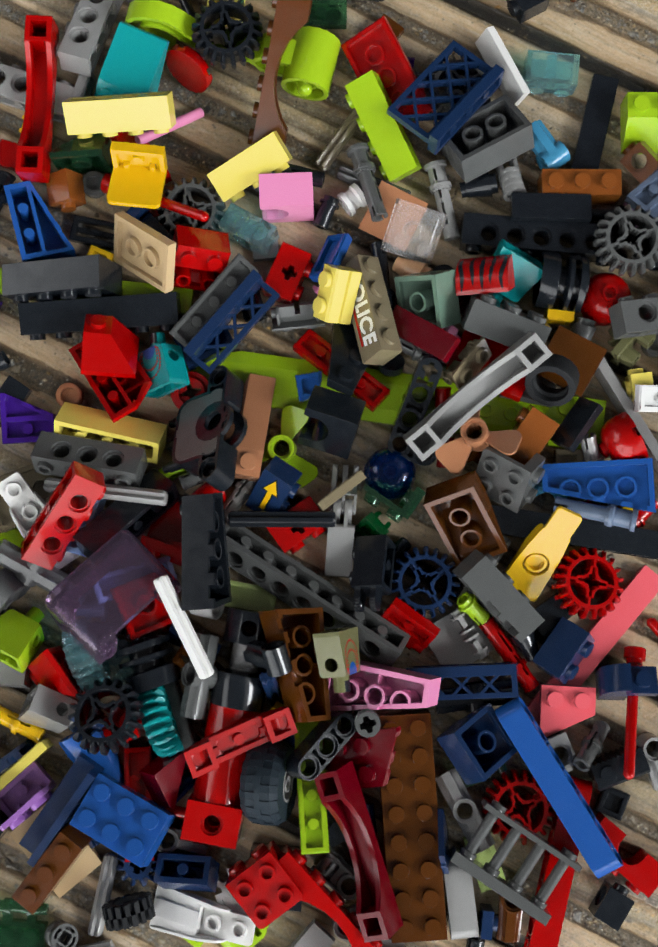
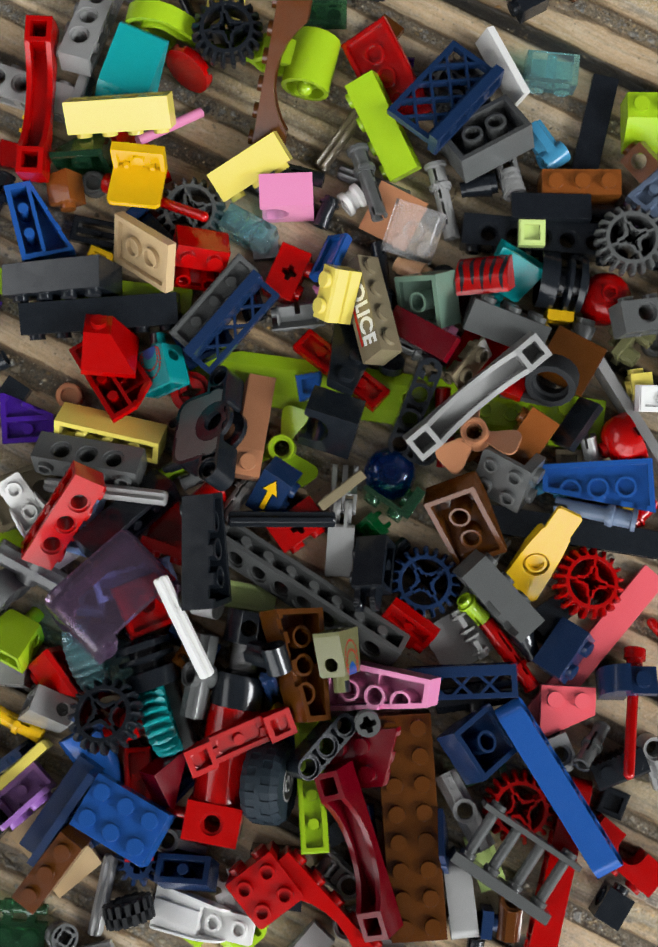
none -> yellowish green tile [517,219,546,248]

